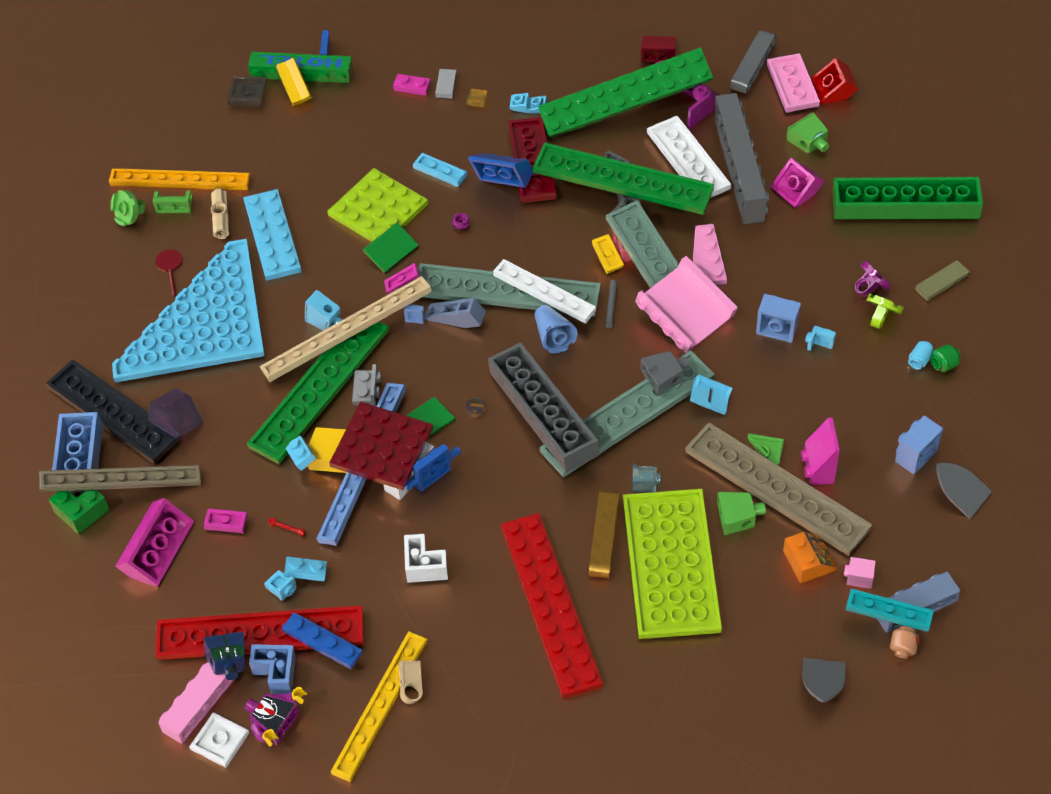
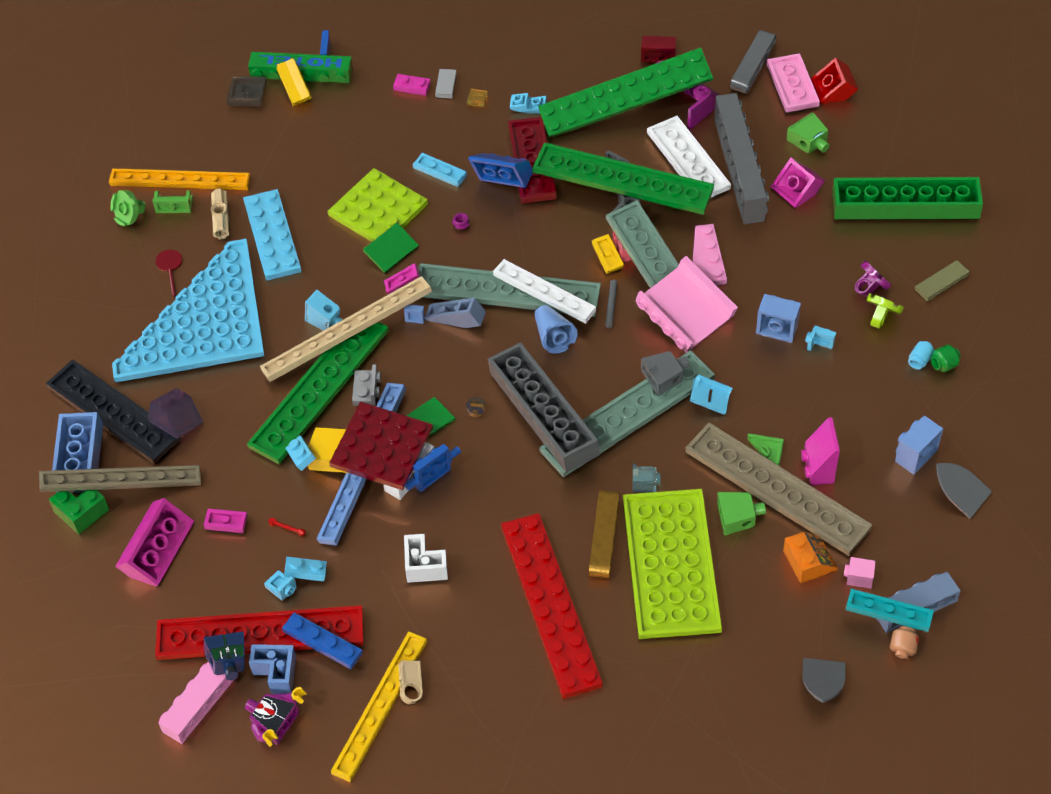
white tile [189,712,249,768] -> none

